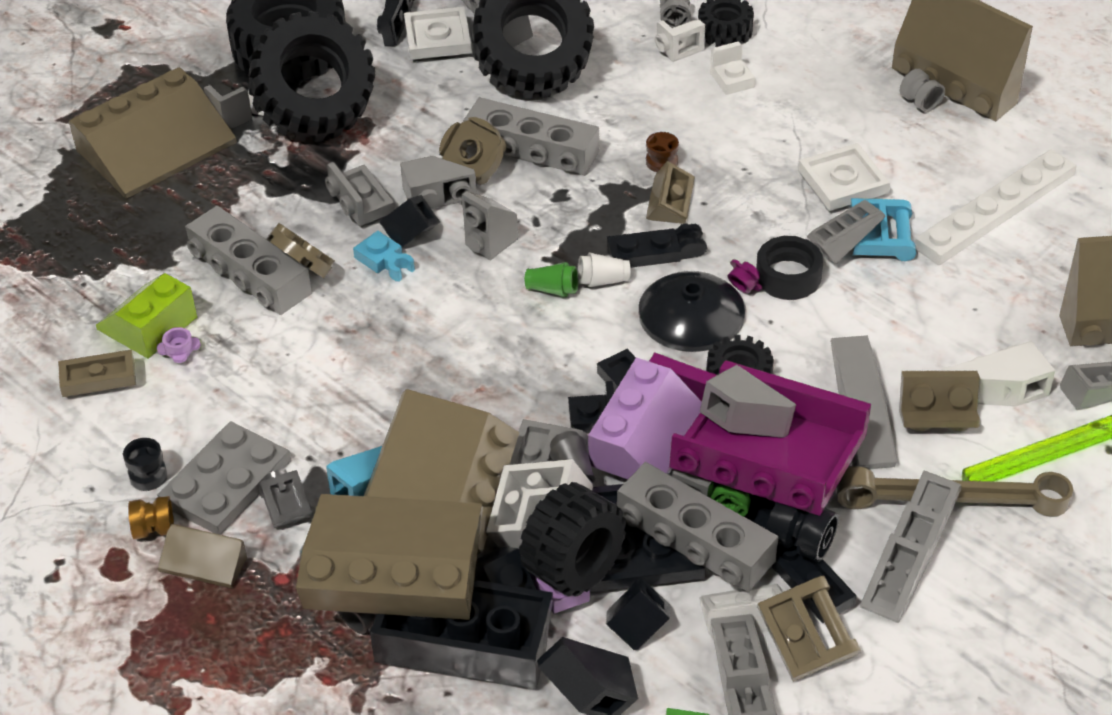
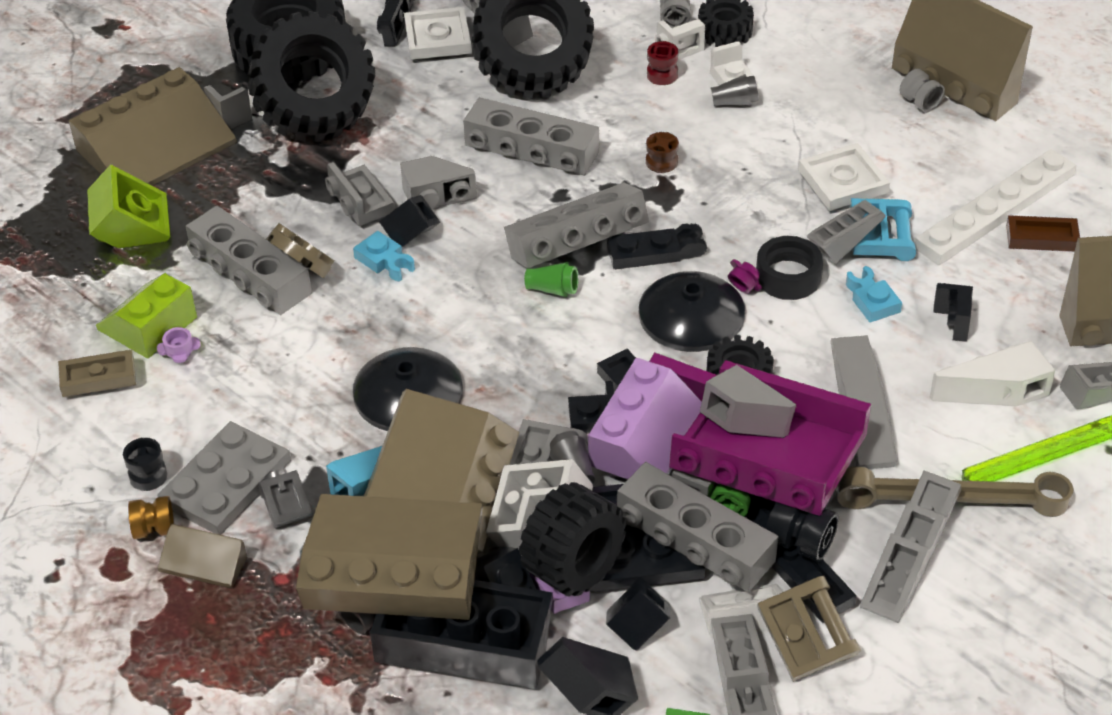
dark tan plate [439,117,506,185] -> none
light grey slope [462,191,518,260] -> none
white cone [578,252,631,287] -> none
dark tan slope [646,161,695,224] -> none
dark tan bracket [899,371,980,431] -> none
none -> lime slope [87,164,170,248]
none -> black dish [353,347,463,431]
none -> light grey brick [504,182,649,268]
none -> dark red wheel [647,41,678,85]
none -> flat silver cone [711,74,759,106]
none -> medium azure plate [846,266,902,323]
none -> black bracket [933,283,973,342]
none -> reddish brown tile [1006,215,1080,252]

